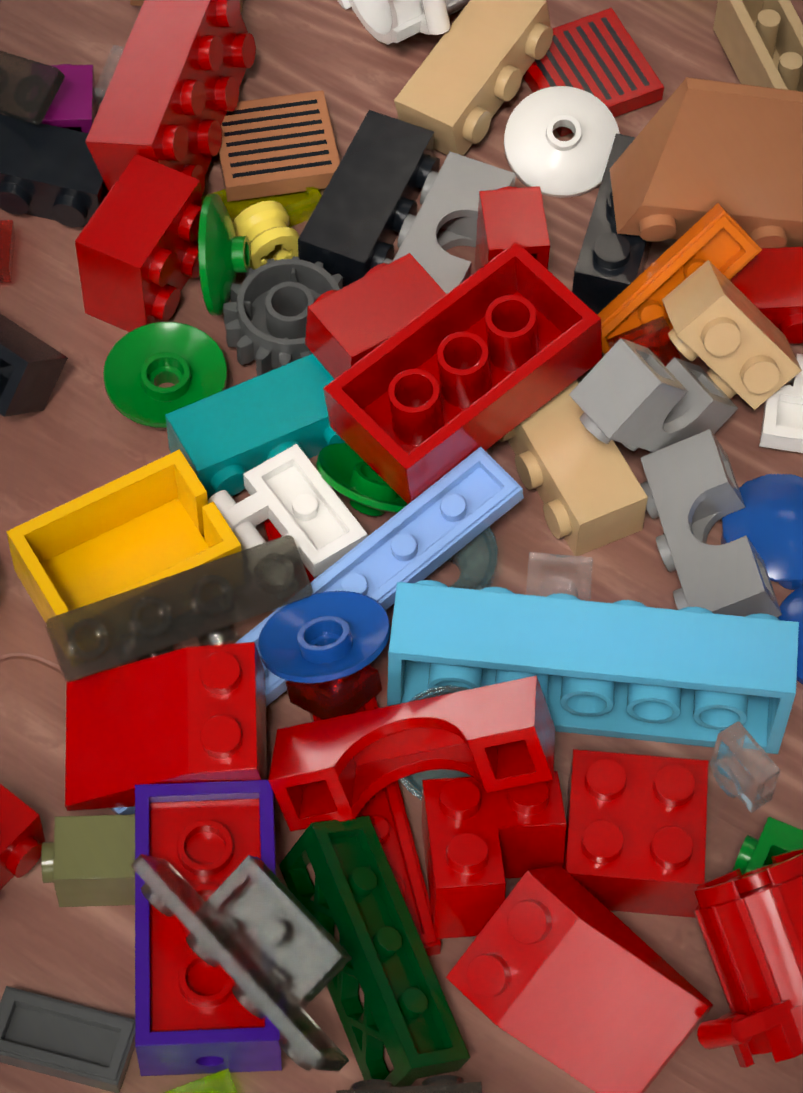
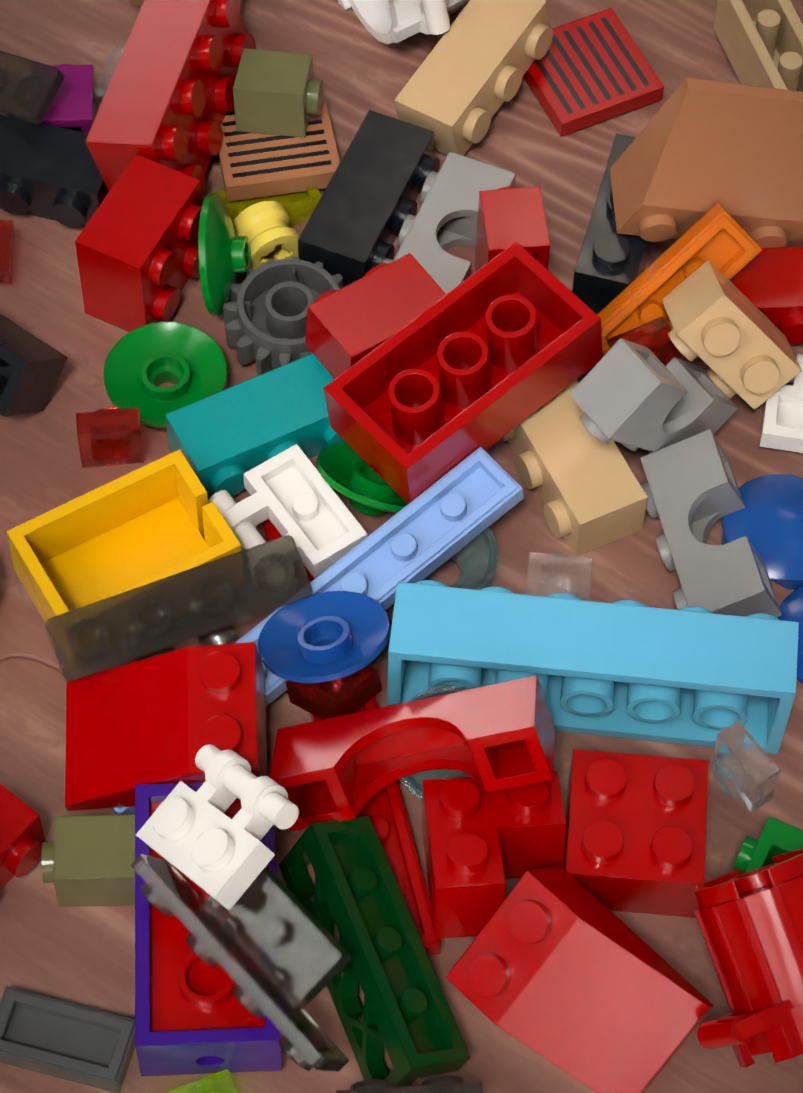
white dish [504,86,620,198] -> none
none -> clear red plate [76,407,144,468]
none -> white plate [136,744,299,911]
none -> olive brick [233,48,323,138]

